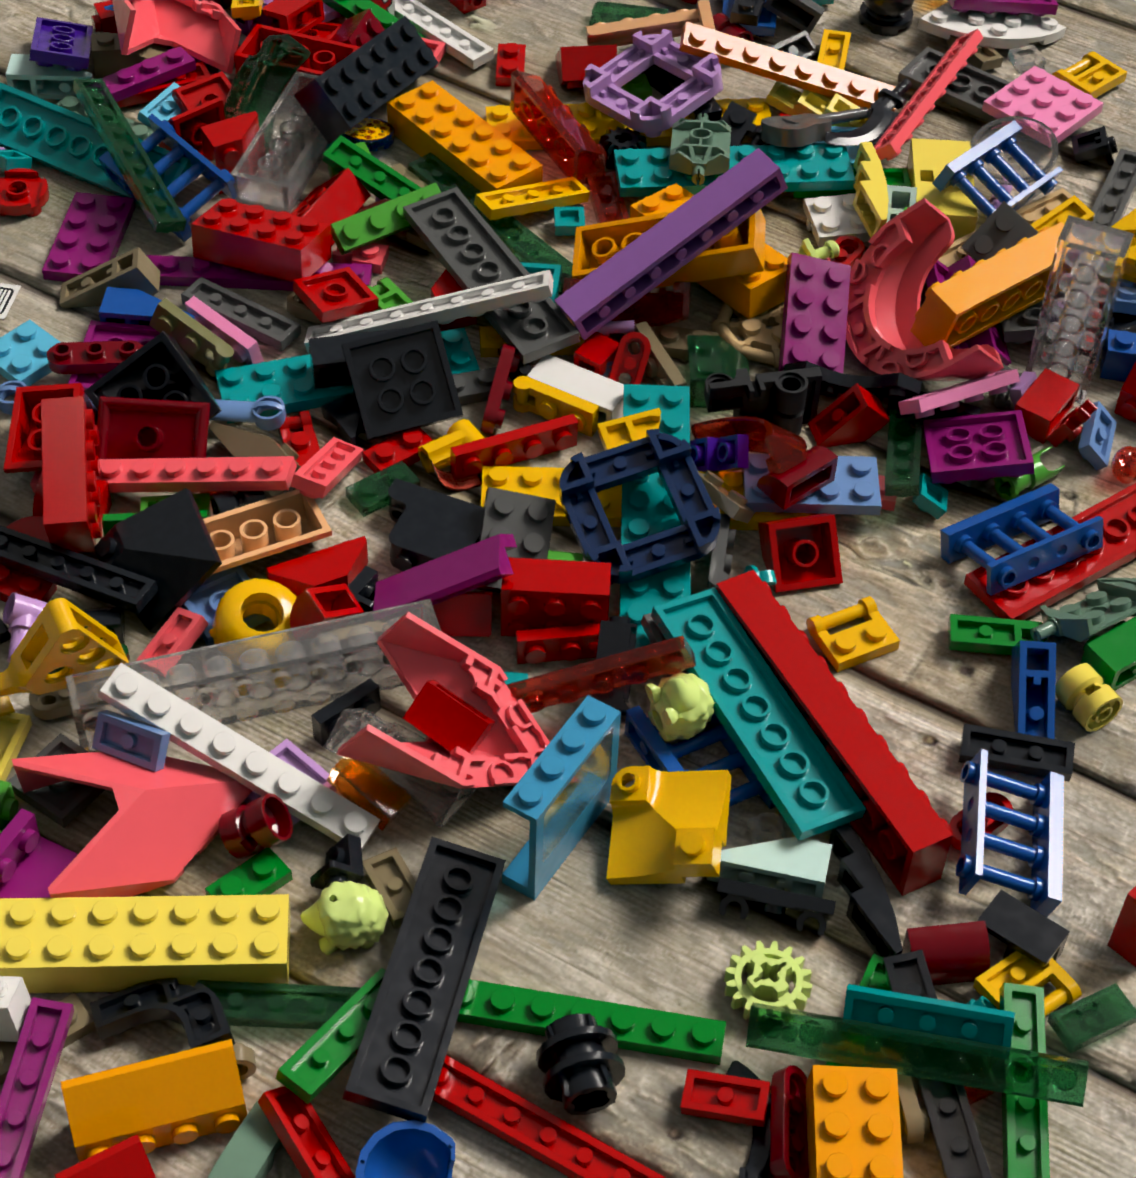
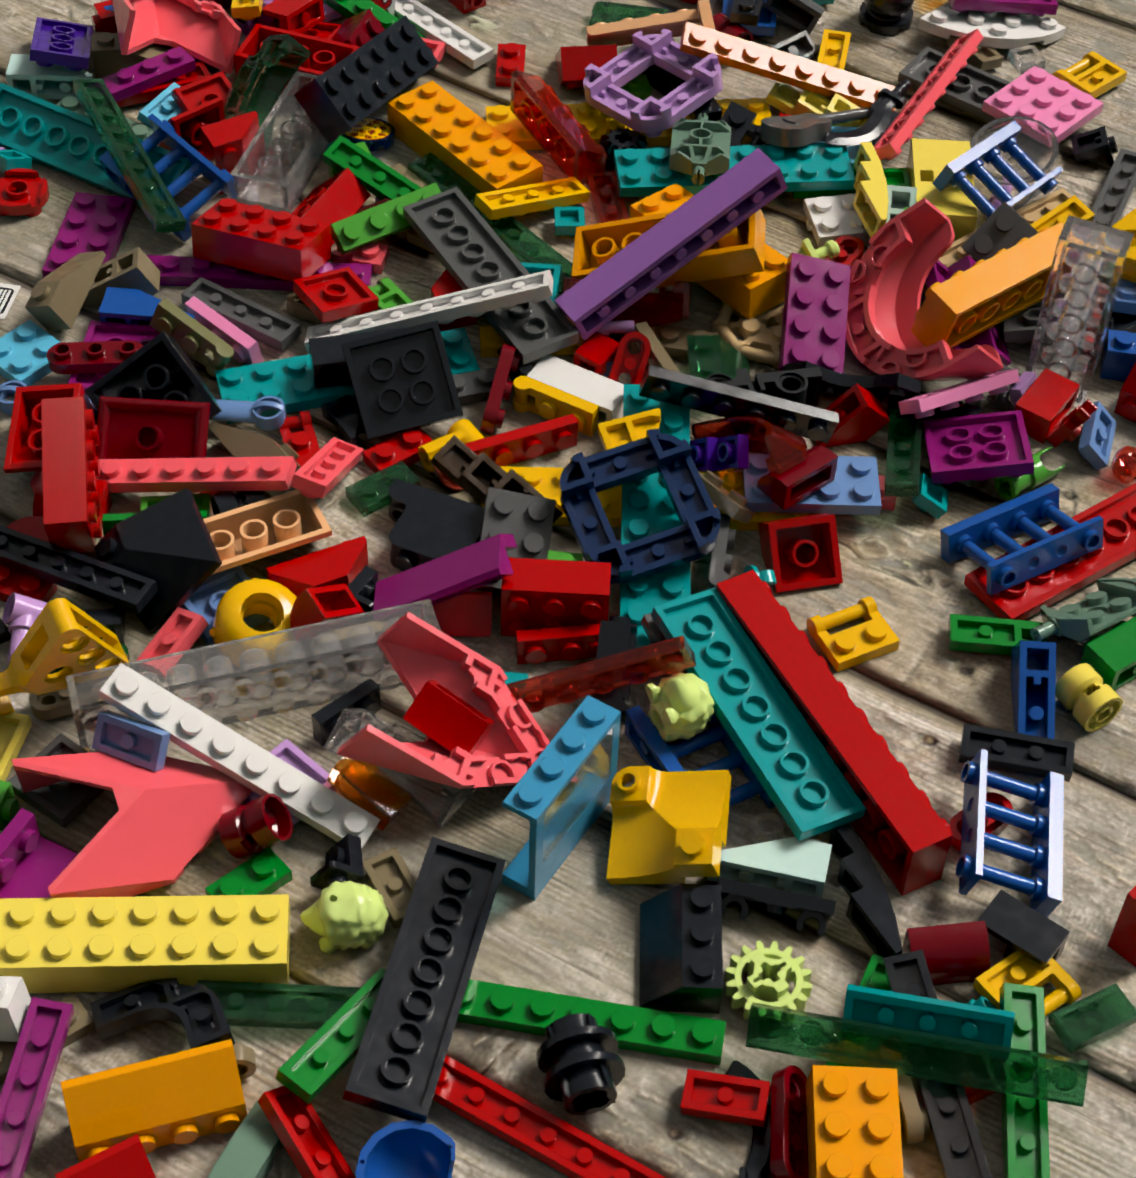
none -> dark tan slope [25,251,106,331]
none -> dark brown slope [430,435,563,524]
none -> black plate [639,365,839,443]
none -> black slope [639,884,723,1014]

